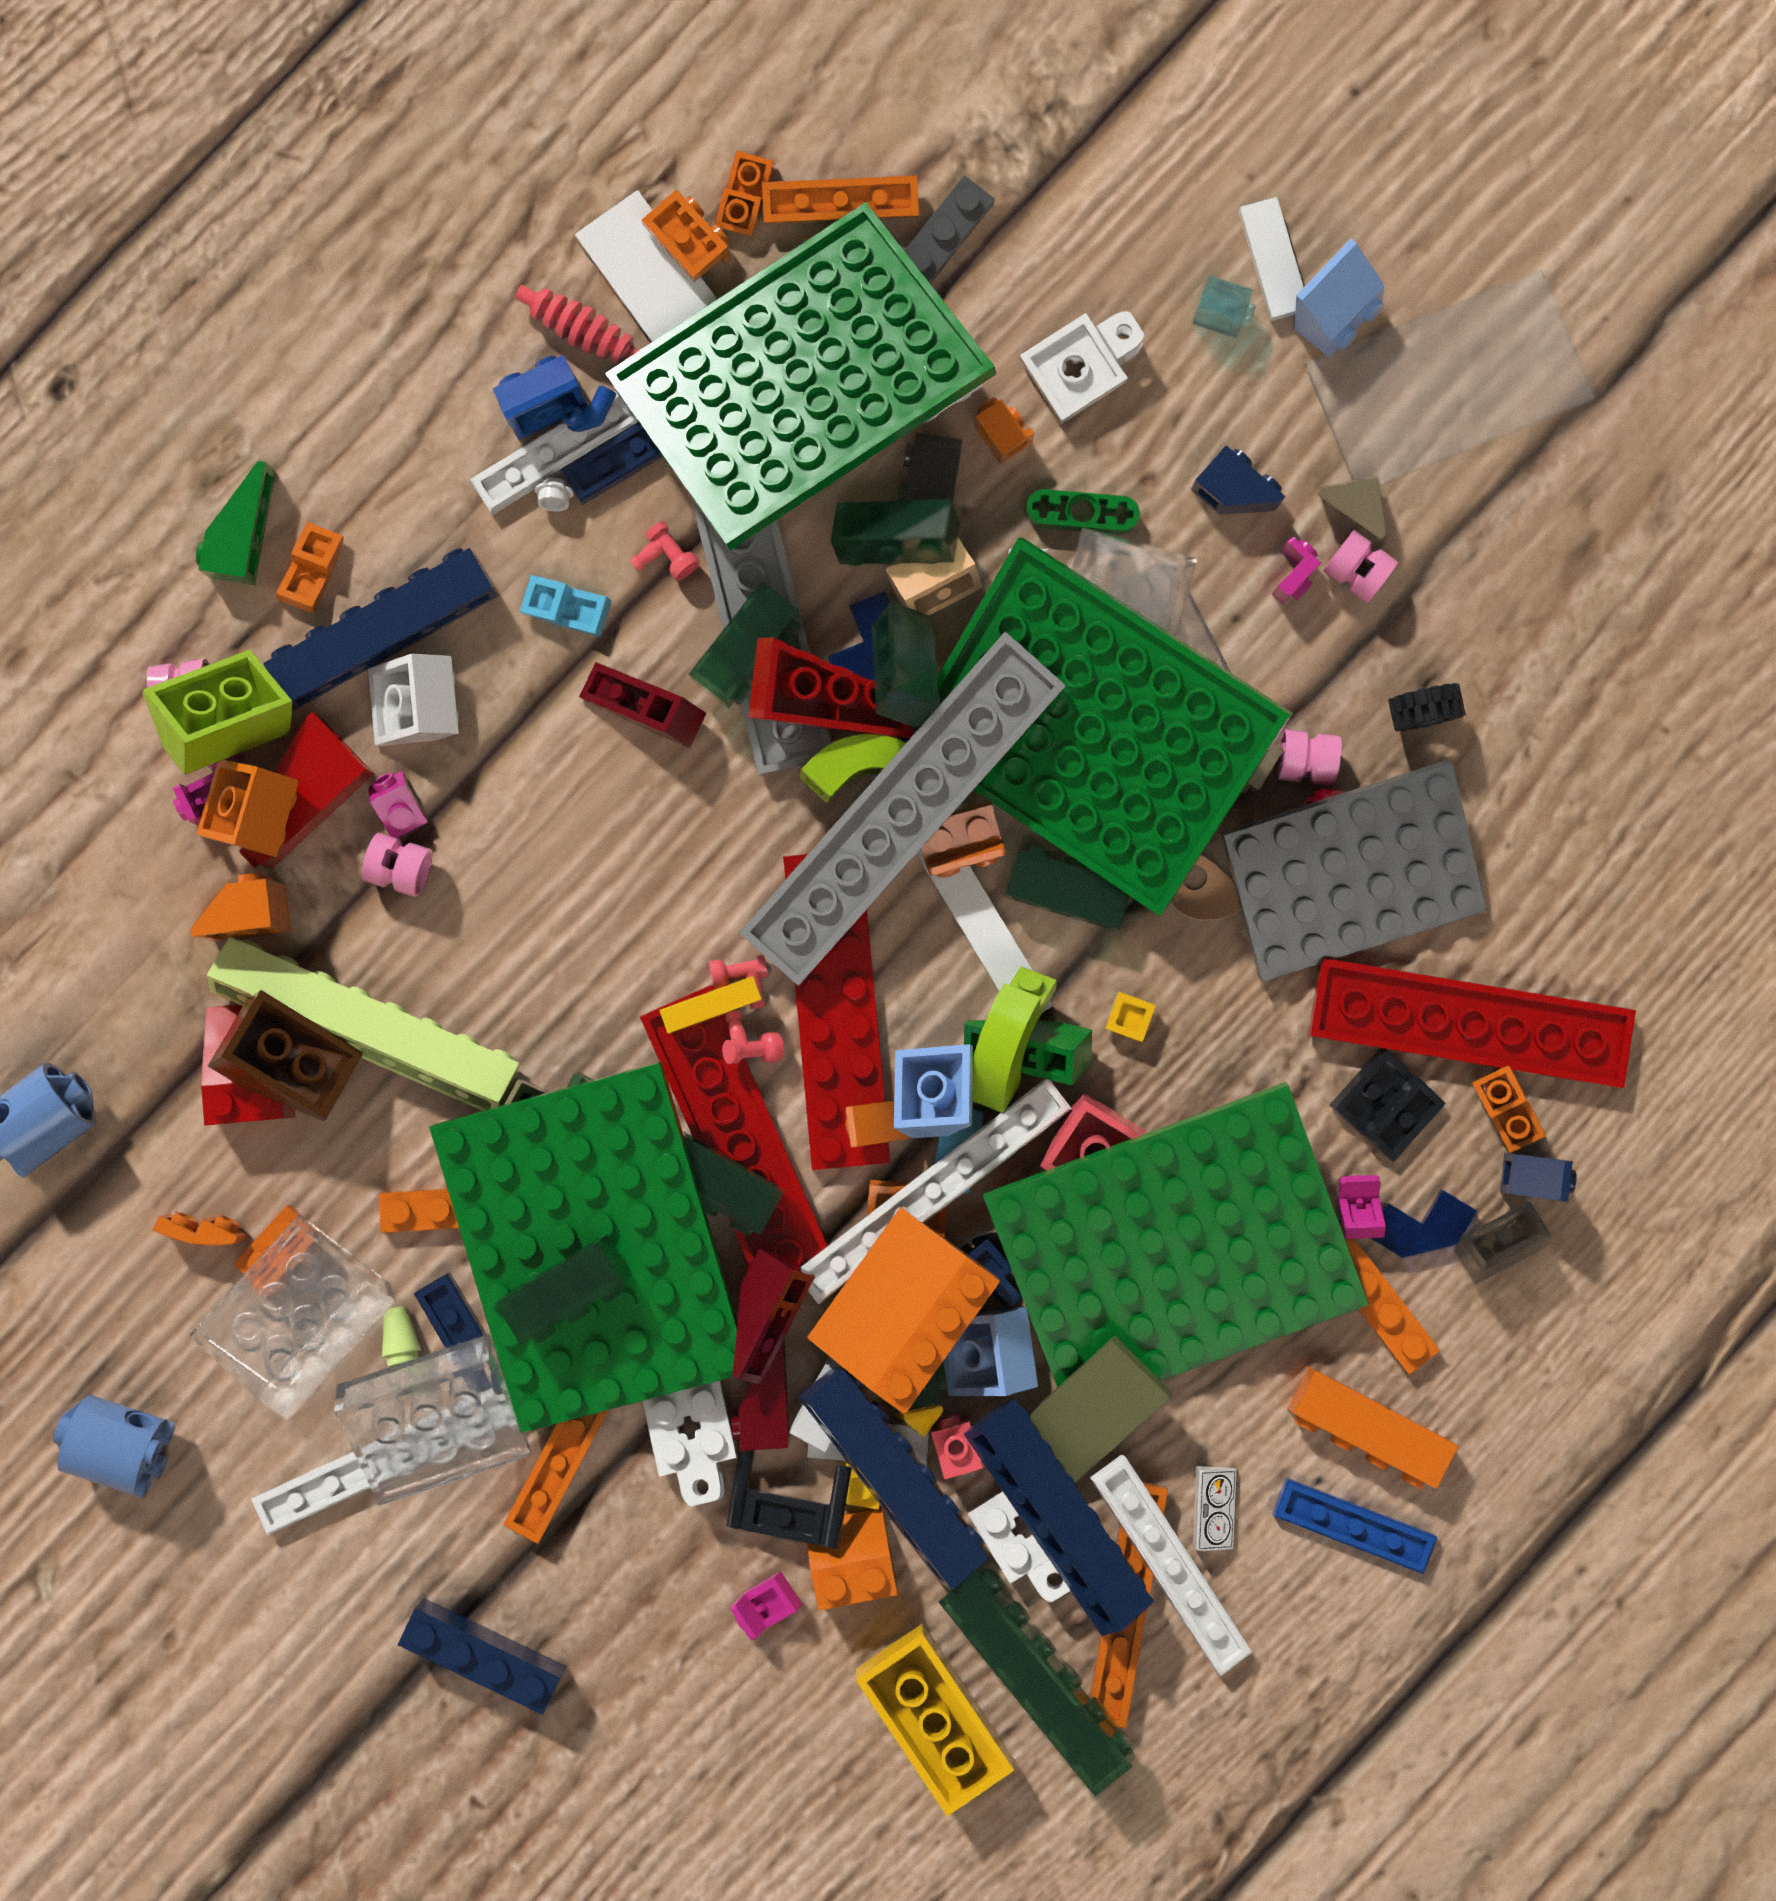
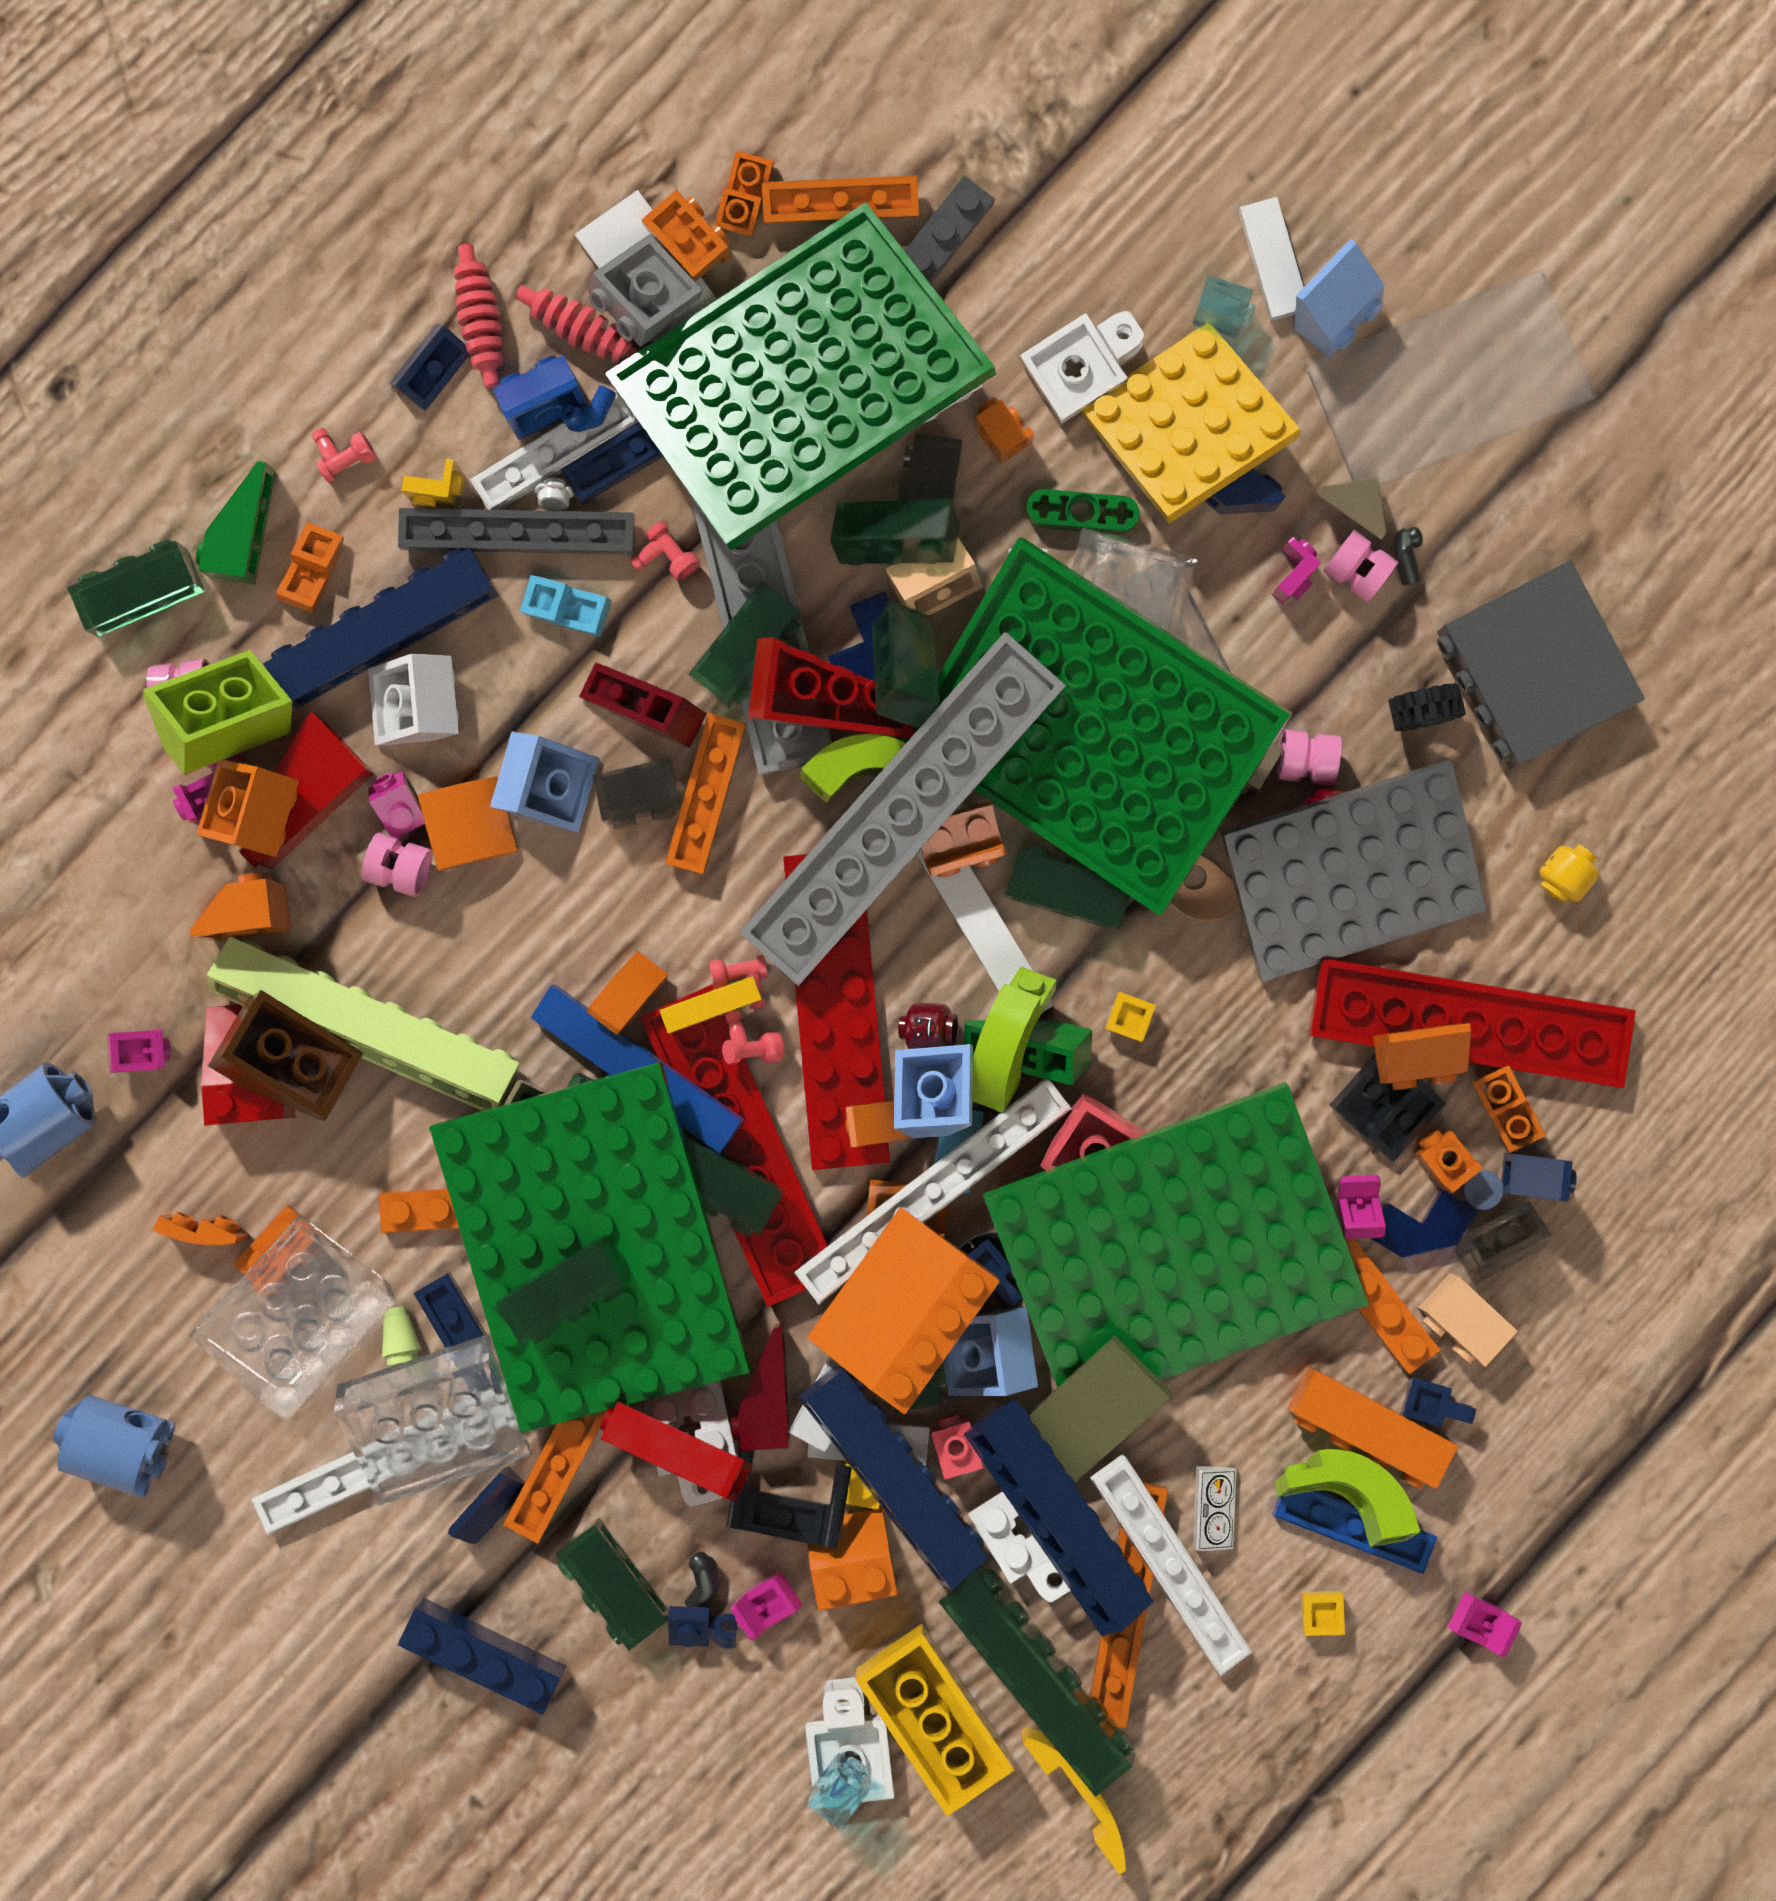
dark red slope [732,1249,815,1384] -> none
yellow slope [894,1401,943,1438] -> none
none -> clear green brick [67,540,205,637]
none -> dark pink bracket [107,1029,171,1073]
none -> coral piece [311,428,378,483]
none -> dark blue slope [390,324,469,411]
none -> dark grey plate [398,508,635,555]
none -> yellow bracket [401,459,465,509]
none -> orange slope [417,776,519,872]
none -> dark blue slope [448,1466,525,1544]
none -> coral piece [454,244,504,388]
none -> light blue slope [490,732,600,833]
none -> blue tile [531,984,745,1154]
none -> clear green brick [556,1518,669,1651]
none -> orange slope [586,951,669,1036]
none -> light grey plate [588,234,703,347]
none -> clear smoke brick [592,758,682,830]
none -> red slope [599,1402,753,1502]
none -> orange plate [665,713,747,875]
none -> dark blue plate [668,1606,738,1649]
none -> pearl dark grey arm [684,1552,721,1607]
none -> white plate [805,1677,894,1807]
none -> clear light blue brick [808,1753,870,1830]
none -> dark red head [898,1003,959,1049]
none -> yellow slope [1021,1727,1126,1875]
none -> yellow plate [1081,322,1300,524]
none -> lime arch [1274,1449,1420,1547]
none -> yellow plate [1301,1591,1345,1636]
none -> orange slope [1373,1023,1471,1090]
none -> pearl dark grey arm [1395,526,1423,586]
none -> dark blue plate [1400,1376,1476,1428]
none -> orange brick [1414,1129,1484,1193]
none -> light nougat brick [1418,1273,1518,1367]
none -> dark grey panel [1437,560,1645,769]
none -> dark pink bracket [1447,1592,1522,1658]
none -> sand blue tile [1461,1170,1503,1210]
none -> yellow head [1539,844,1600,905]

